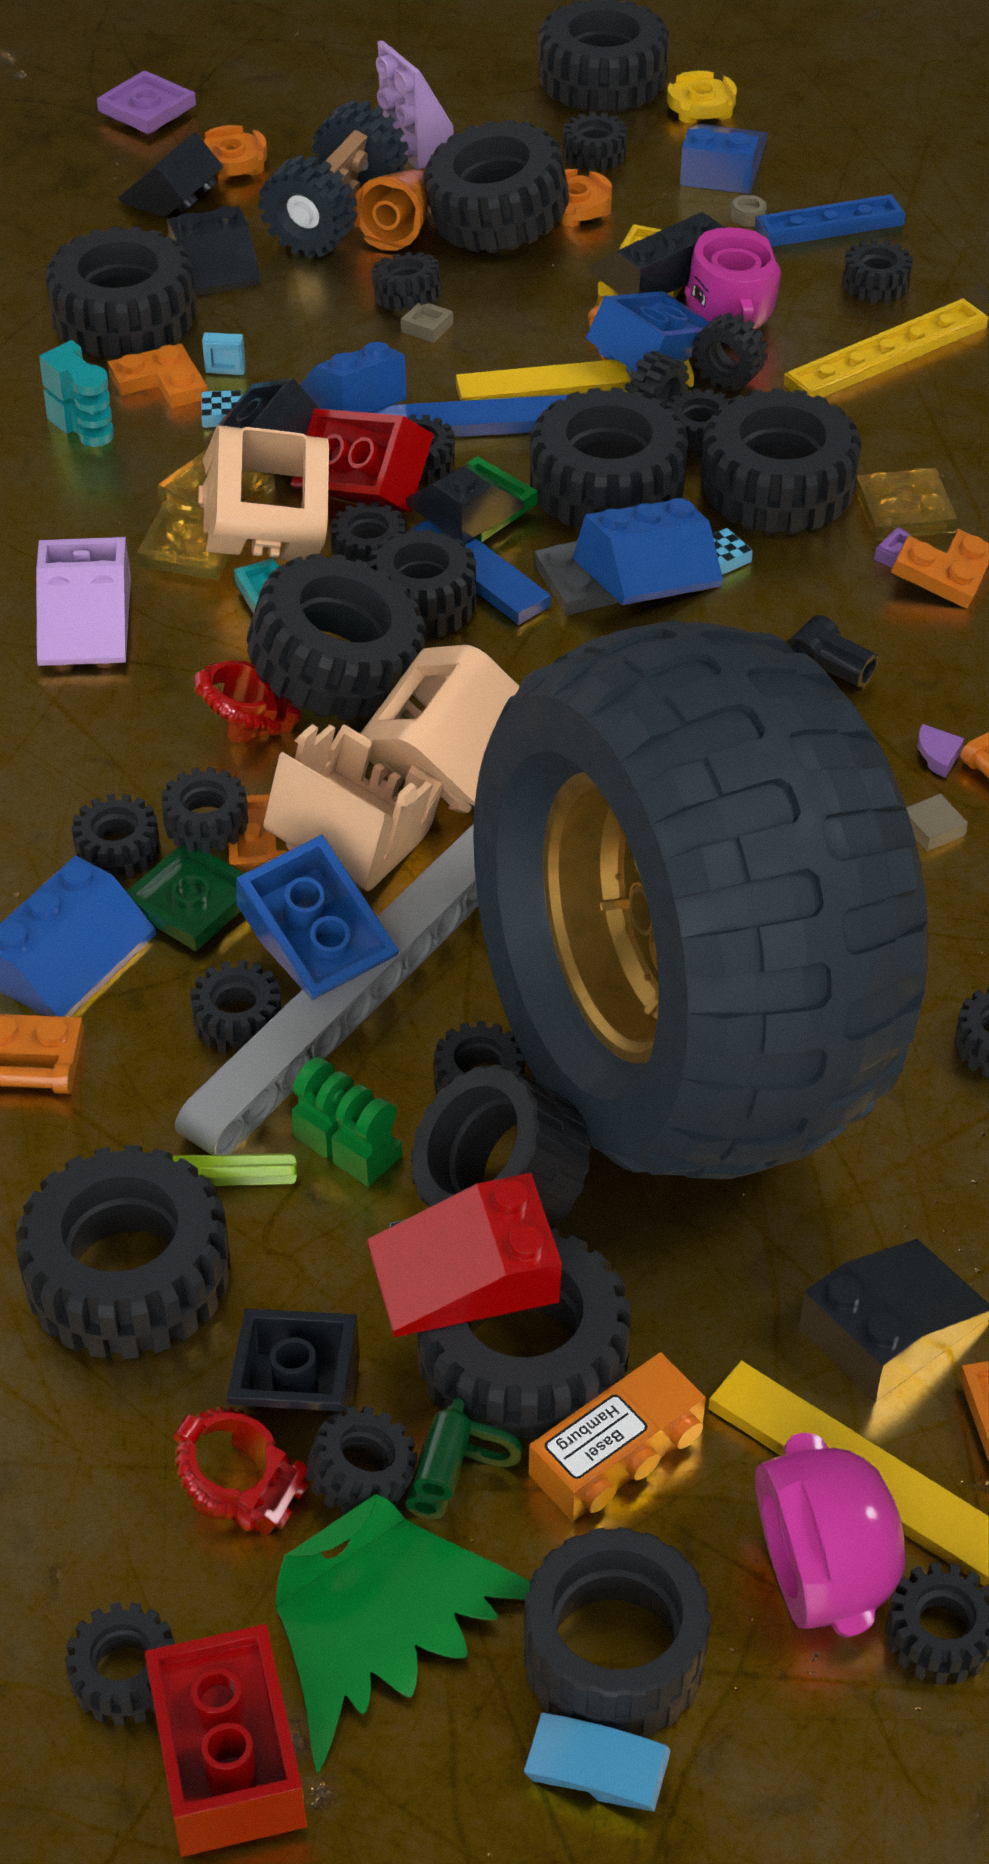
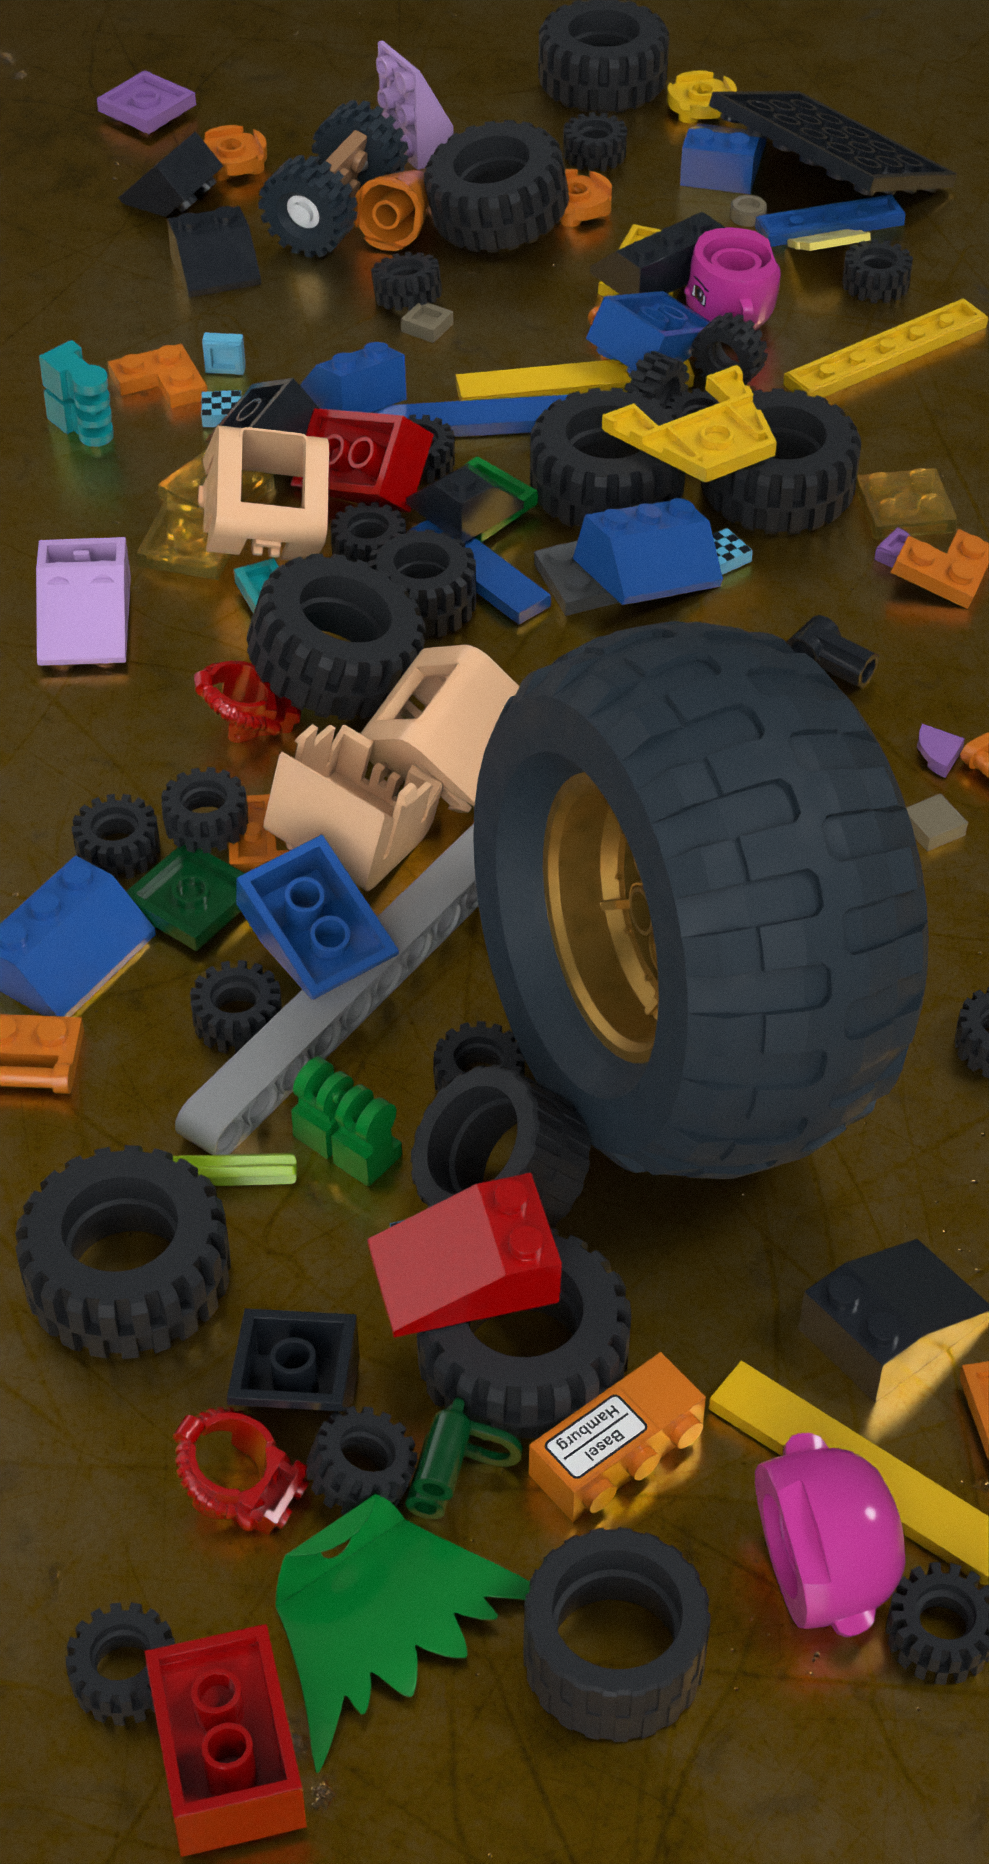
black tyre [46,226,197,360] -> none
dark azure slope [524,1712,671,1811] -> none
none -> yellow wing [602,365,777,483]
none -> black plate [708,91,957,196]
none -> light yellow piece [787,229,871,251]

